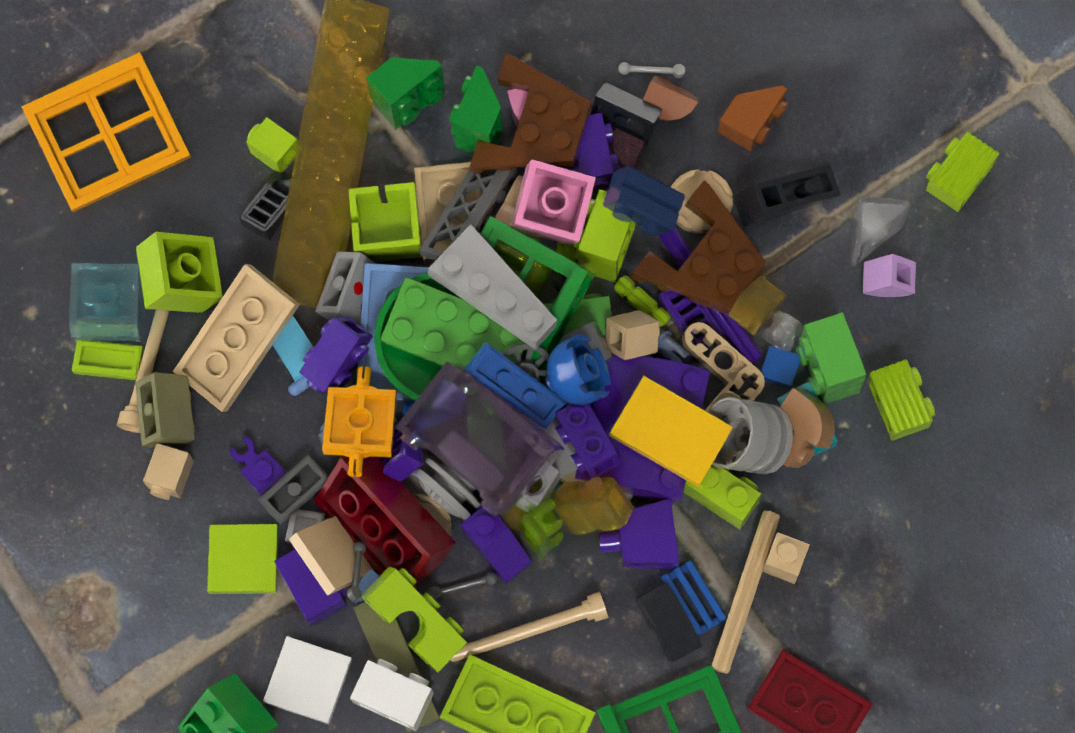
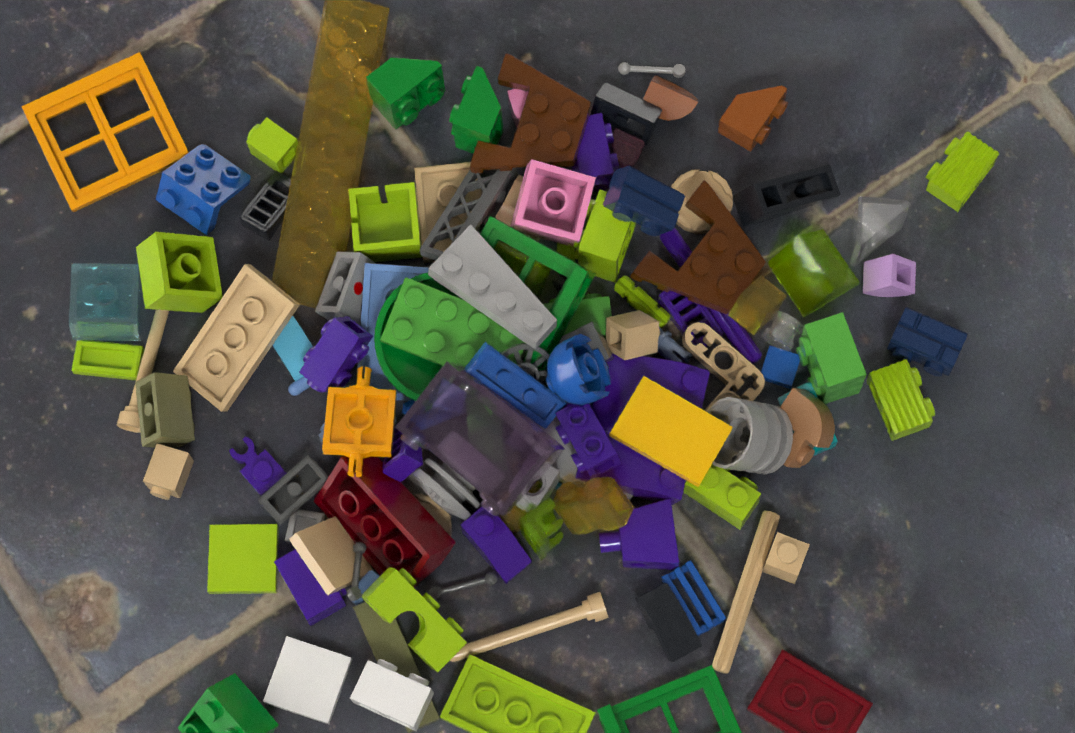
none -> blue bracket [155,144,251,235]
none -> clear neon green slope [768,229,860,317]
none -> dark blue brick [887,307,968,376]

